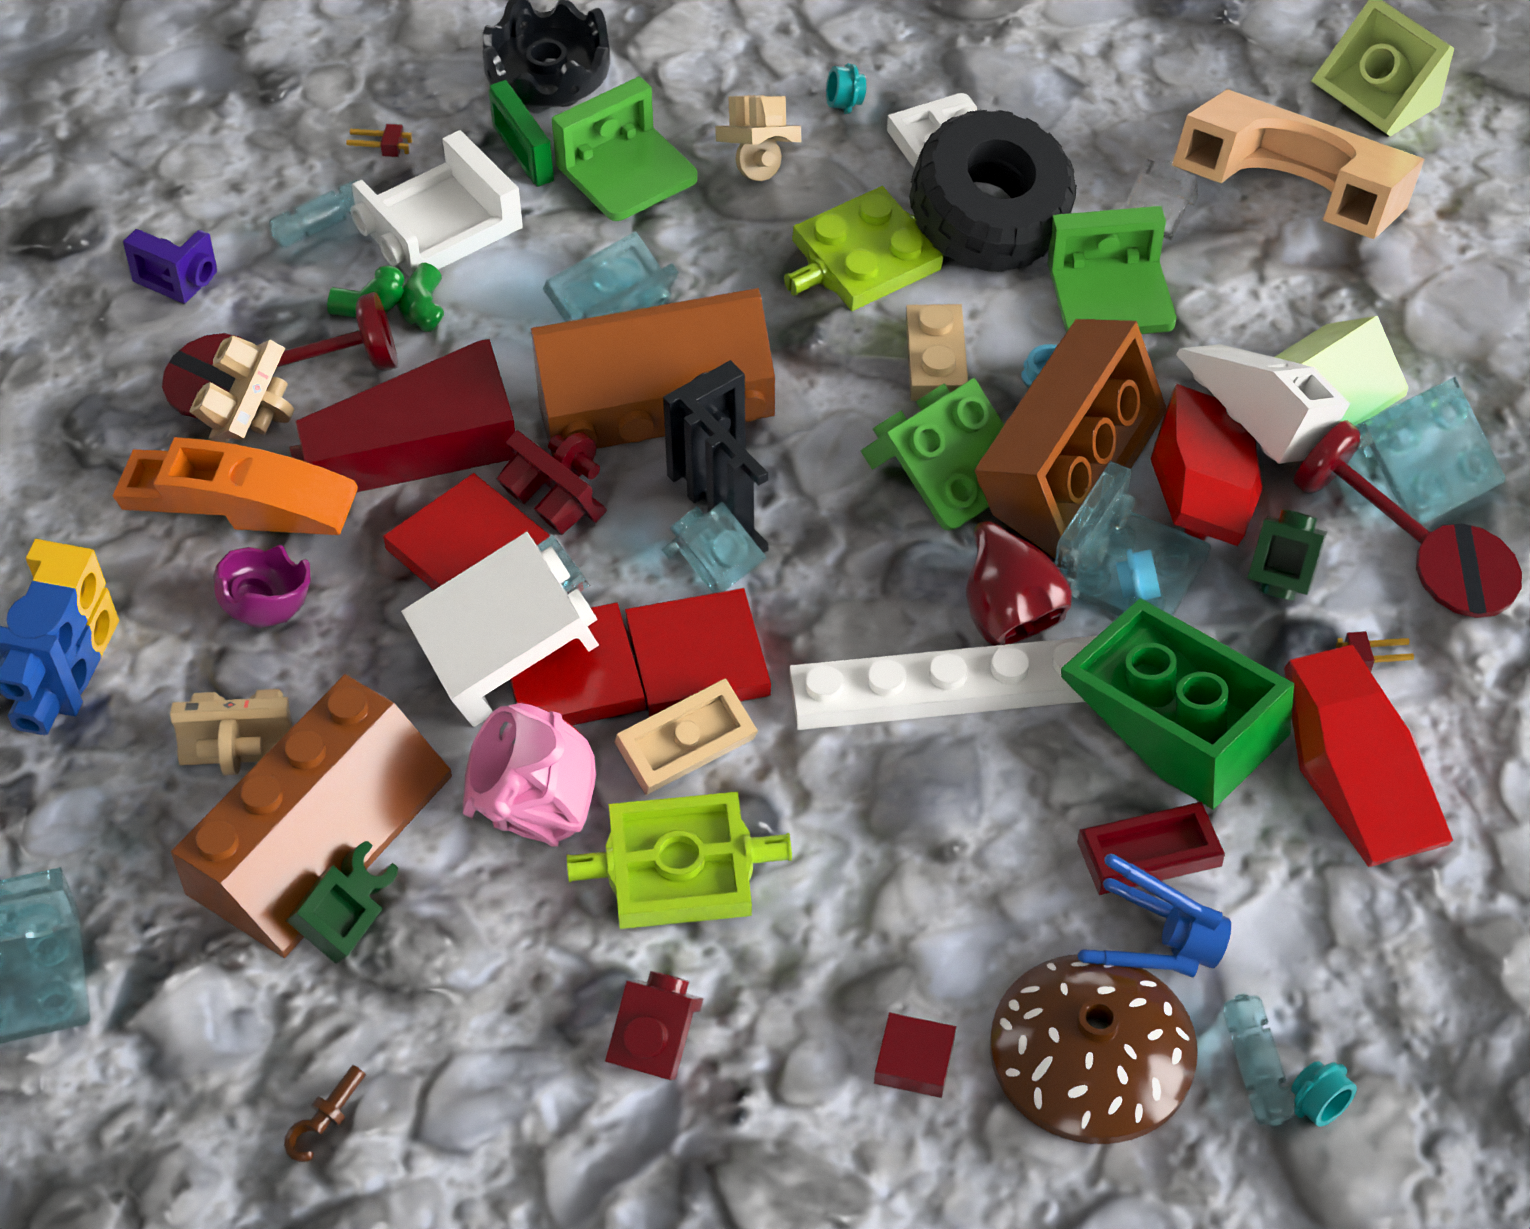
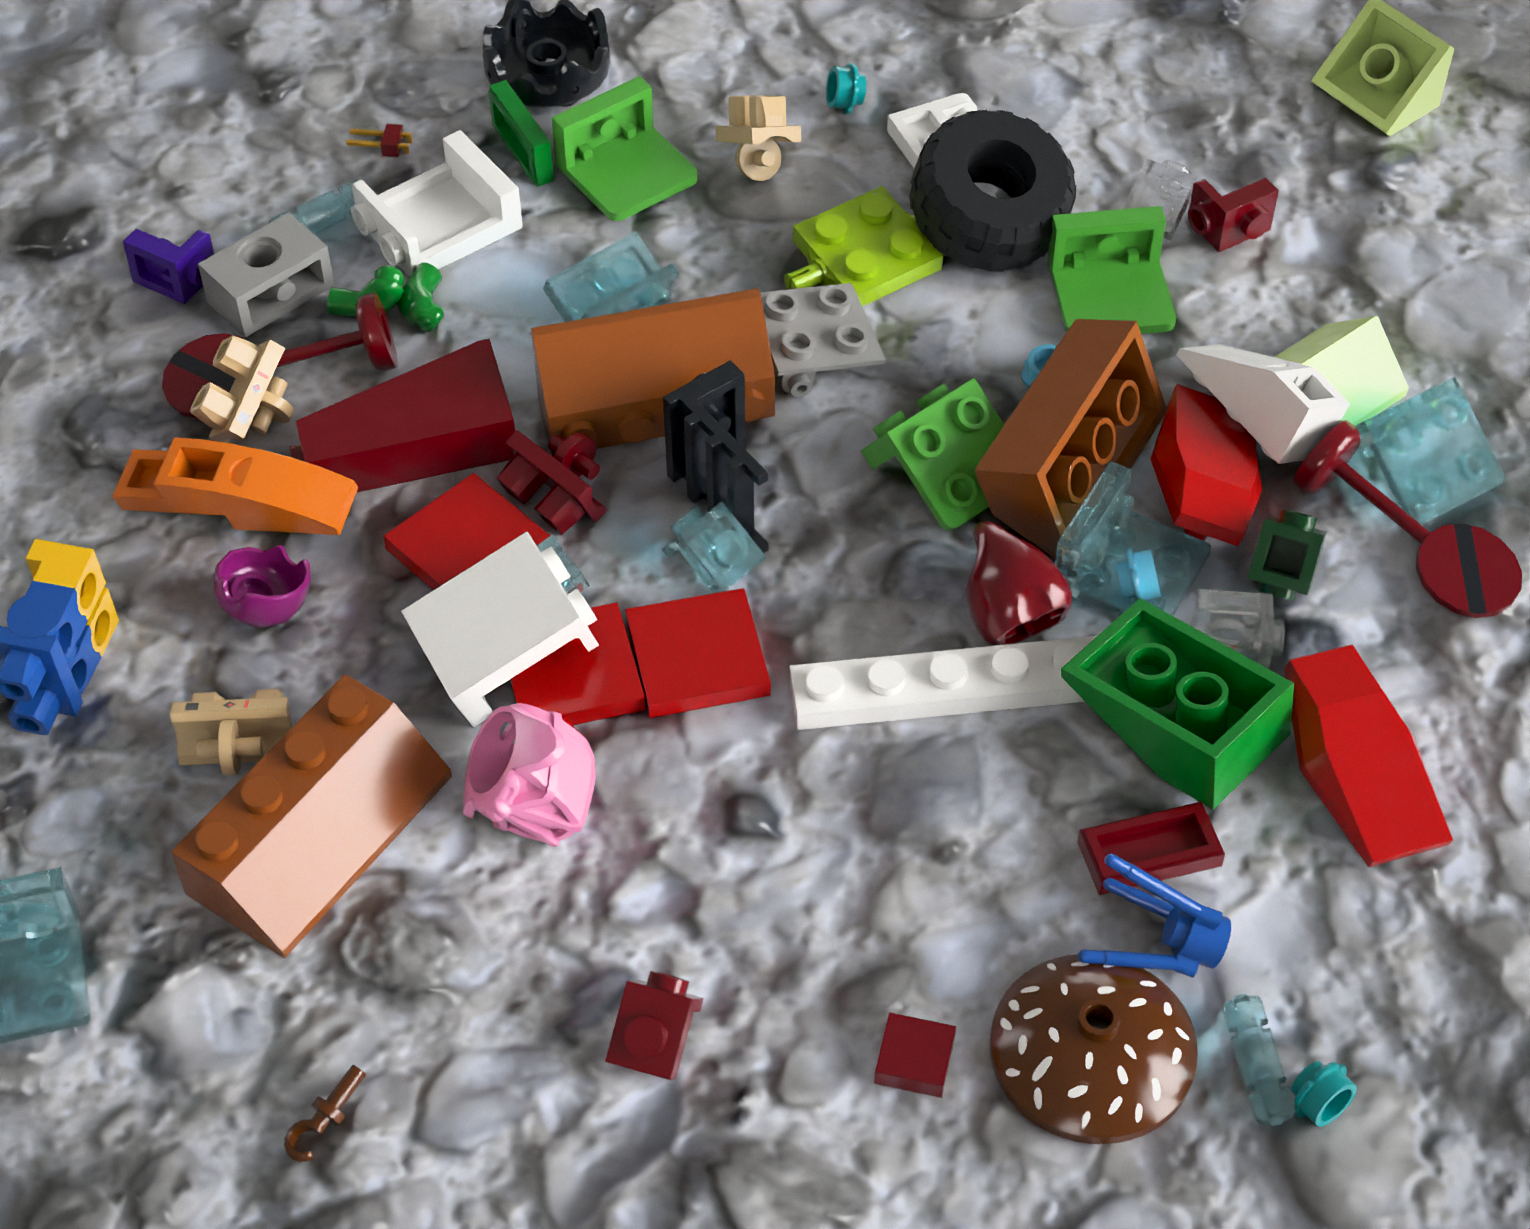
dark green plate [286,841,398,964] -> none
lime plate [566,792,792,929] -> none
tan plate [614,678,758,795] -> none
tan plate [906,304,968,401] -> none
light nougat arch [1172,89,1424,239] -> none
piece [1335,631,1414,671] -> none
none -> light grey brick [198,212,335,338]
none -> light grey hinge [760,283,886,397]
none -> dark red bracket [1188,178,1279,252]
none -> clear bracket [1190,589,1284,668]

